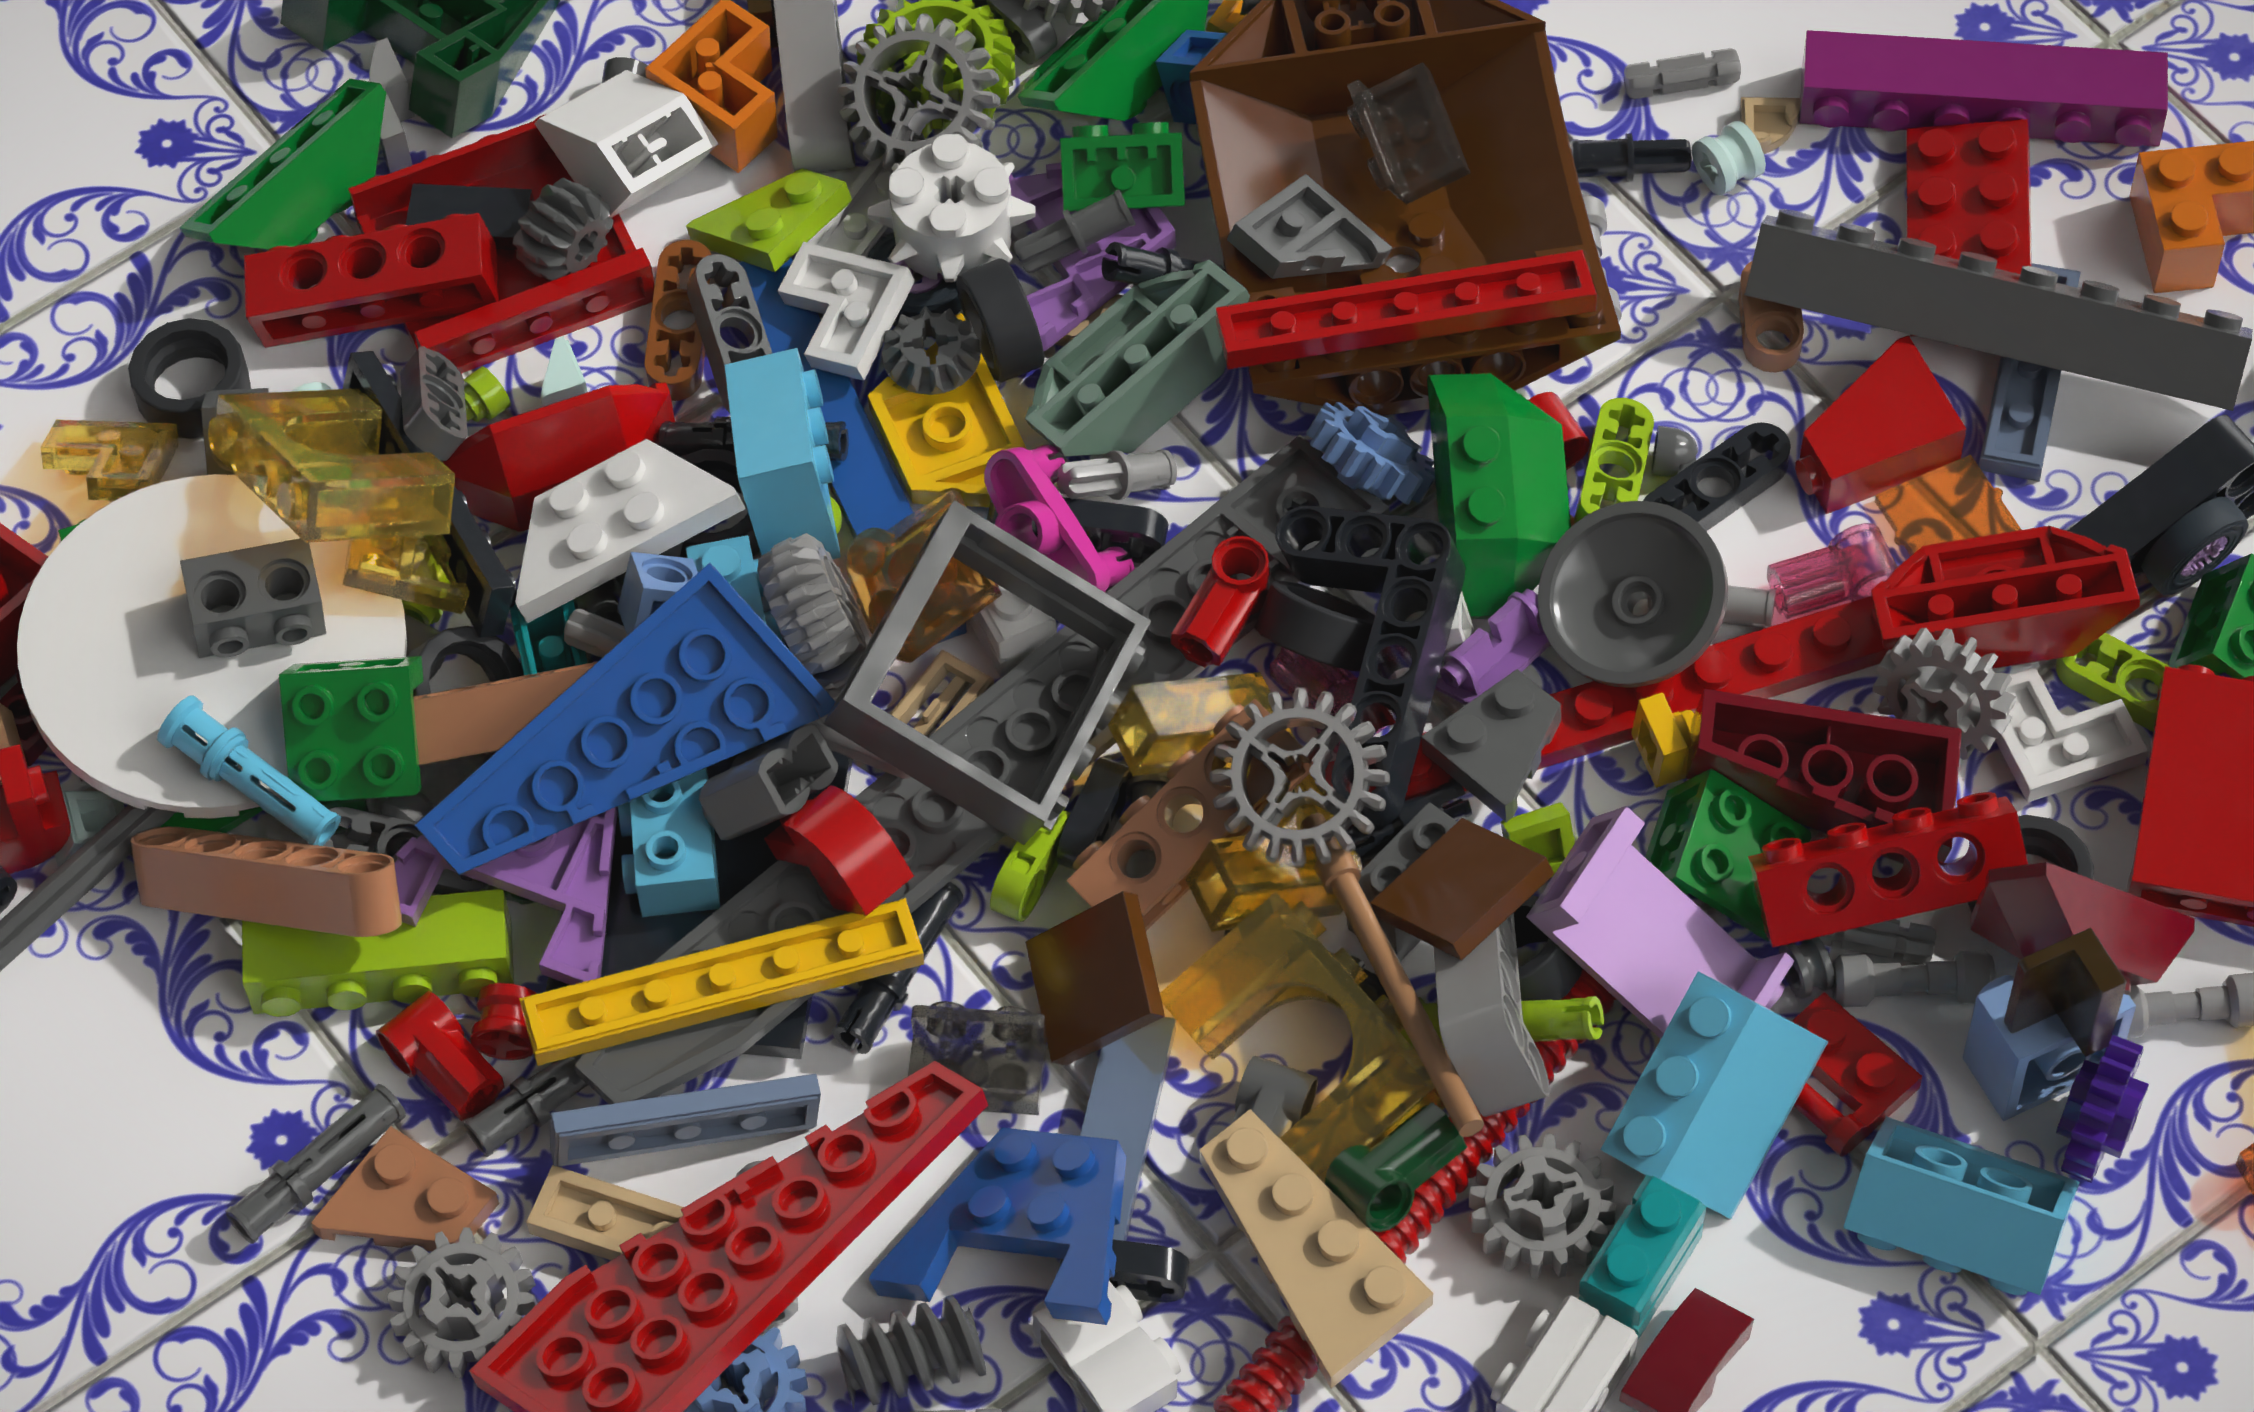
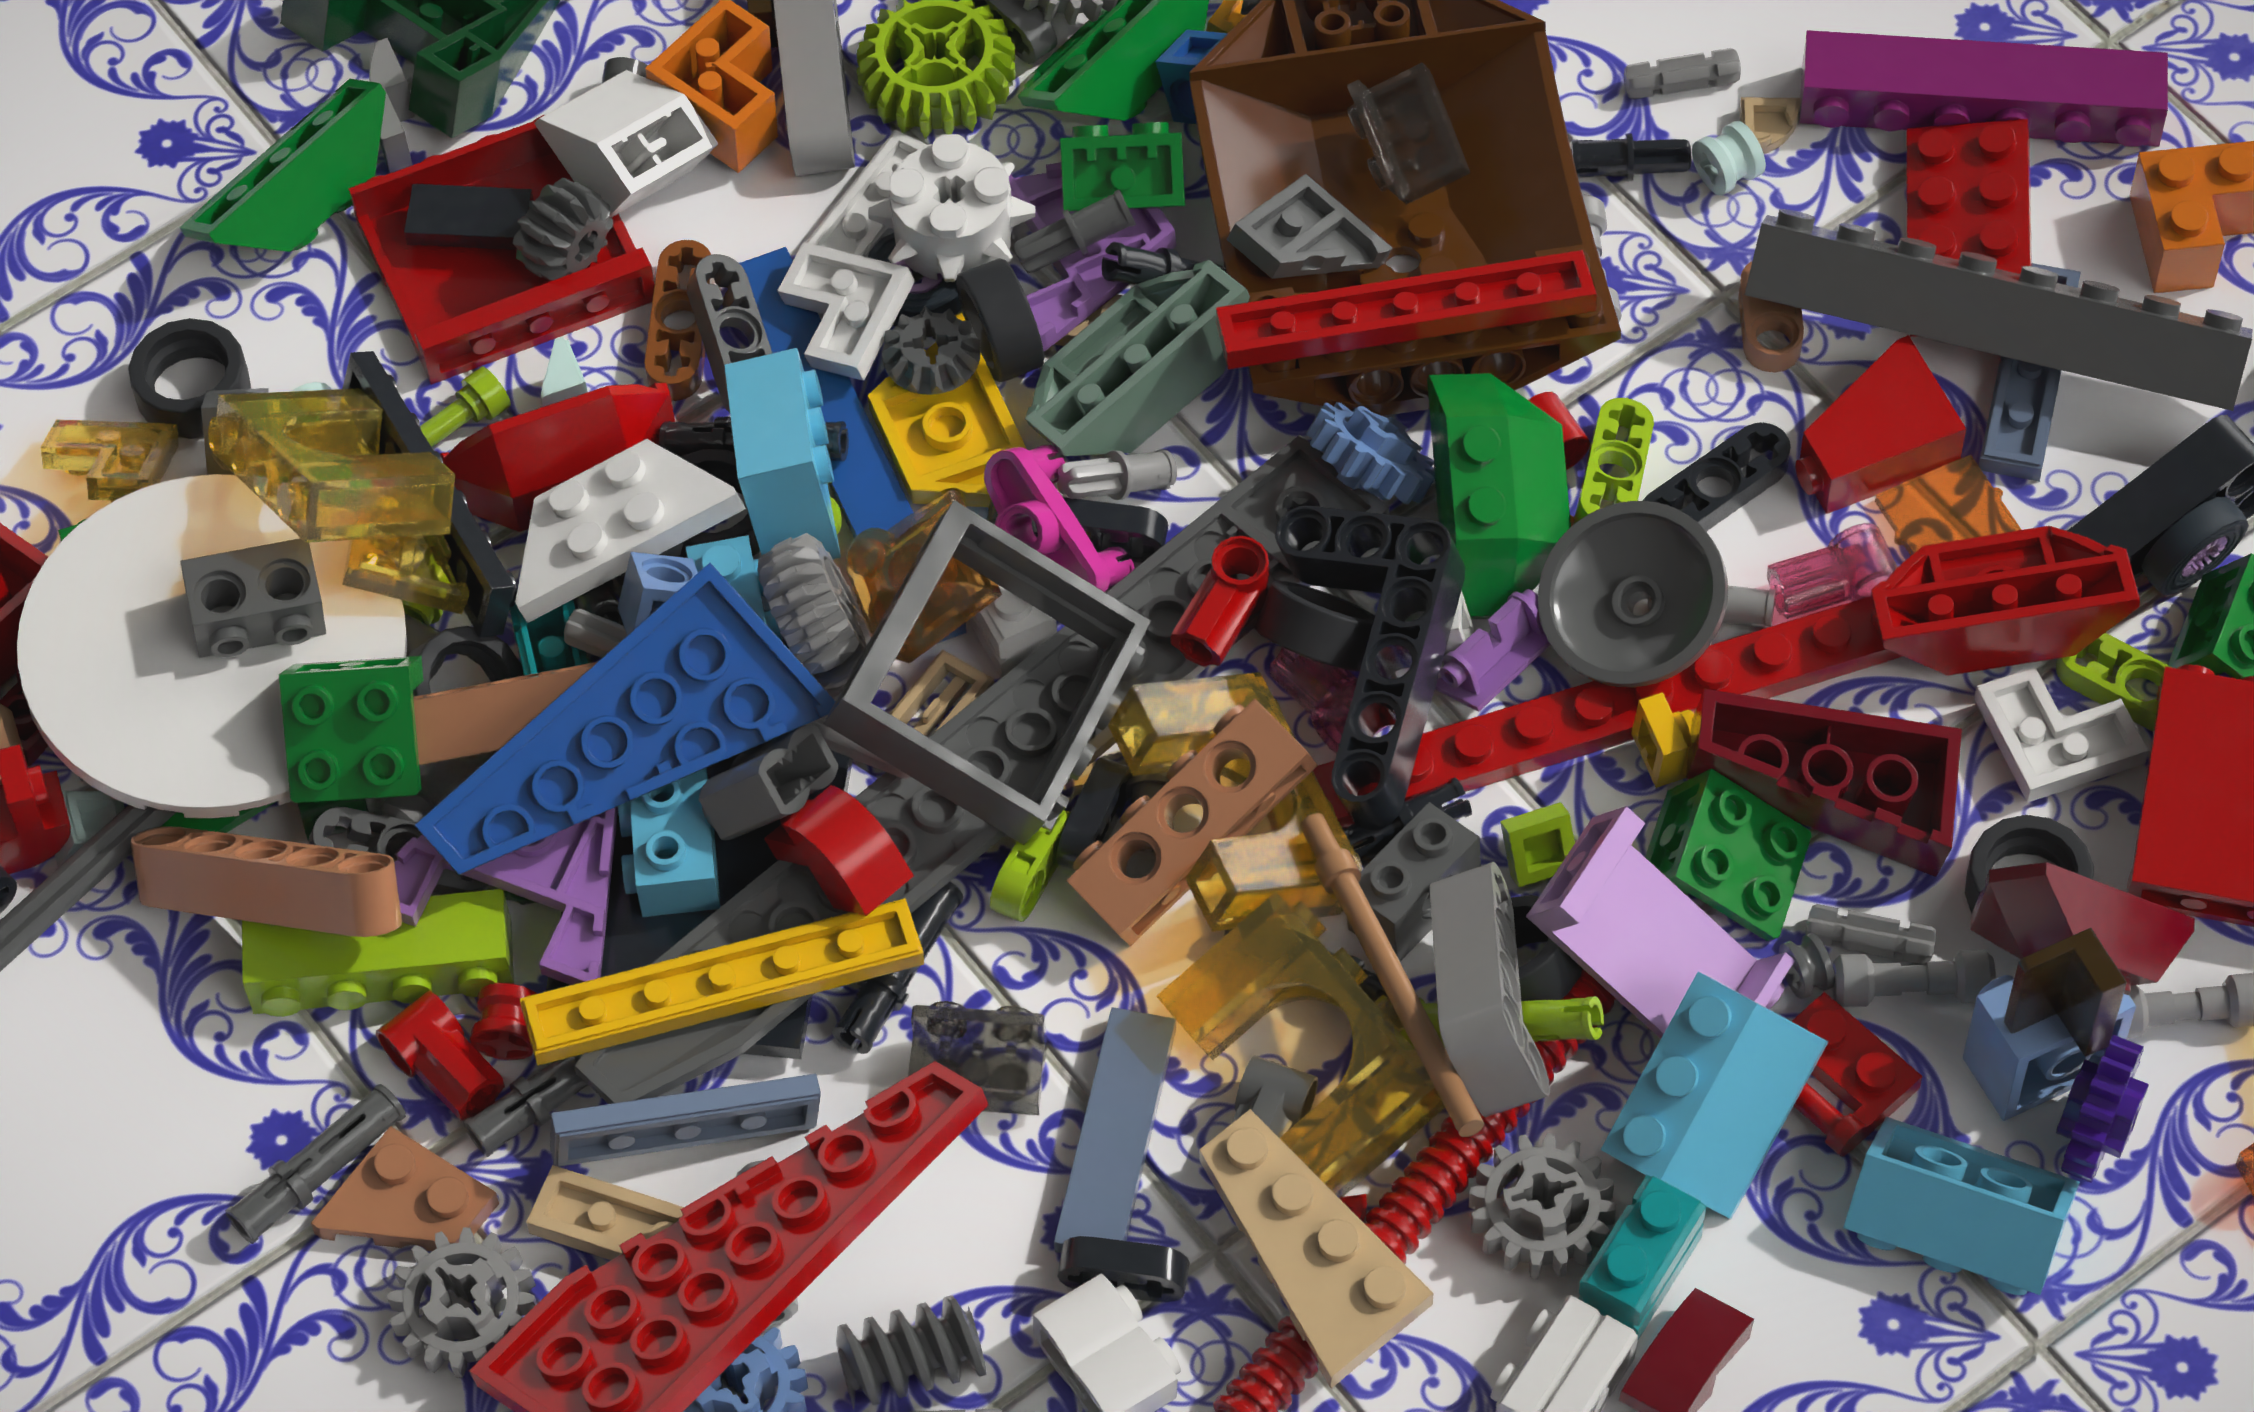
medium azure pin [157,695,341,846] -> none
red brick [244,213,499,348] -> none
dark grey beam [400,346,468,461] -> none
lime wing [686,168,852,272] -> none
light grey gear [838,14,1000,173] -> none
blue wing [869,1127,1127,1325] -> none
reddish brown tile [1025,891,1165,1066] -> none
light grey gear [1210,688,1390,868] -> none
dark green piece [1325,1102,1467,1232] -> none
reddish brown tile [1370,818,1554,961] -> none
dark grey wing [1421,669,1561,822] -> none
dark grey hinge [1651,425,1698,477] -> none
red brick [1748,792,2028,948] -> none
light grey gear [1873,628,2016,760] -> none

